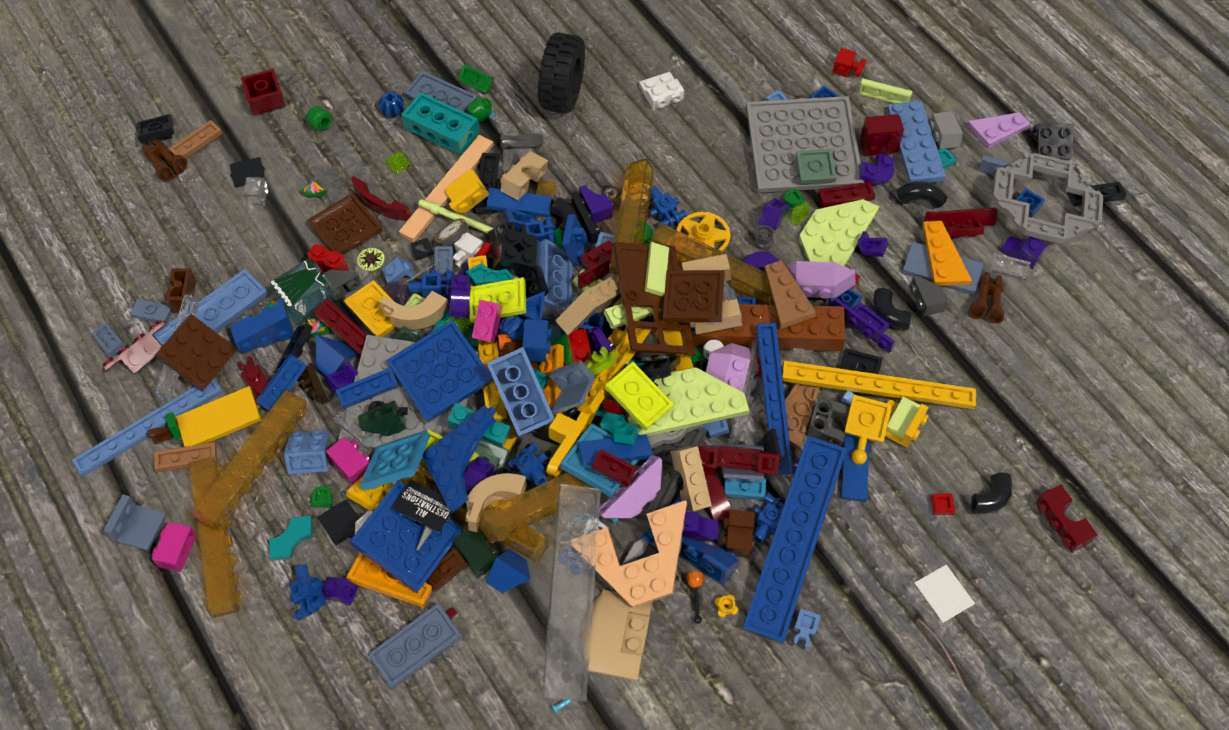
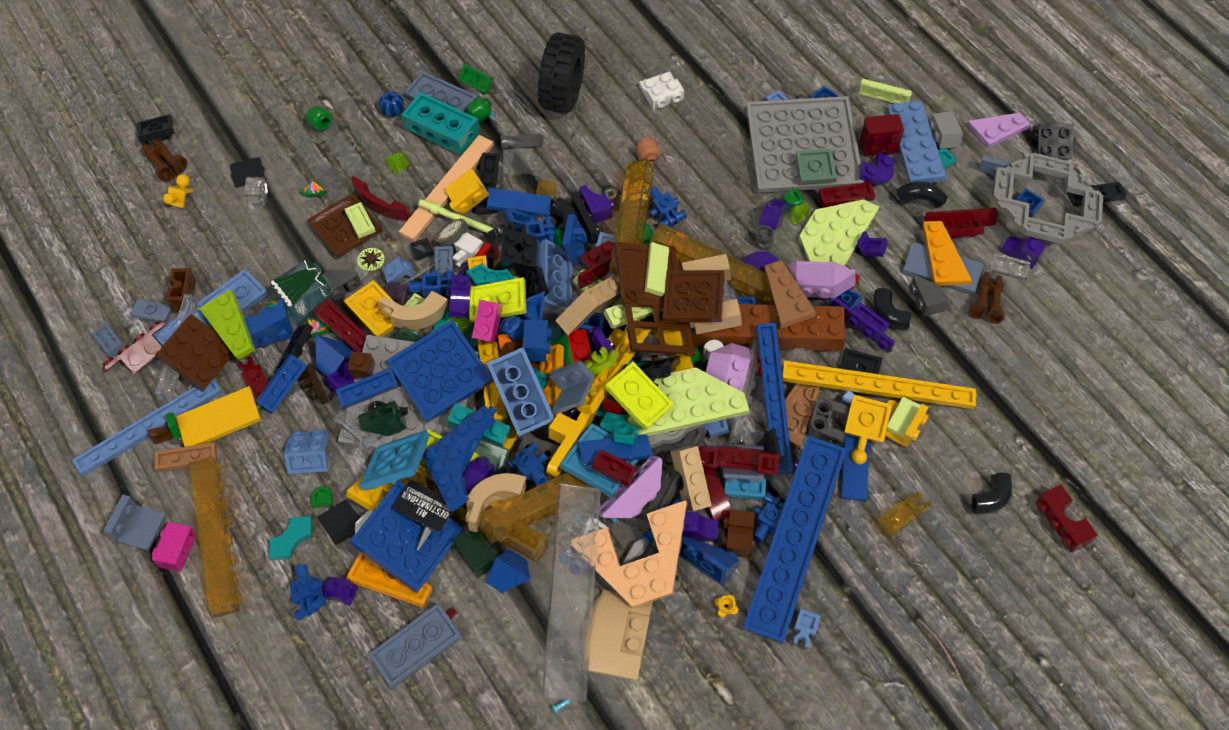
medium nougat plate [168,120,223,159] -> none
clear yellow brick [194,390,307,532] -> none
dark red brick [240,68,286,115] -> none
red brick [307,244,349,273] -> none
dark pink brick [326,437,370,485] -> none
reddish brown plate [427,548,469,592] -> none
tan arch [500,151,548,200] -> none
yellow wheel [676,212,730,258] -> none
hinge [687,572,704,624] -> none
red brick [832,47,867,78] -> none
white sticker [915,565,975,623] -> none
red tile [931,493,955,515] -> none
none -> yellow piece [163,174,194,208]
none -> lime wing [199,289,256,360]
none -> yellowish green tile [344,202,376,238]
none -> reddish brown brick [348,351,375,379]
none -> nougat head [636,137,661,165]
none -> clear yellow hinge [877,492,932,538]

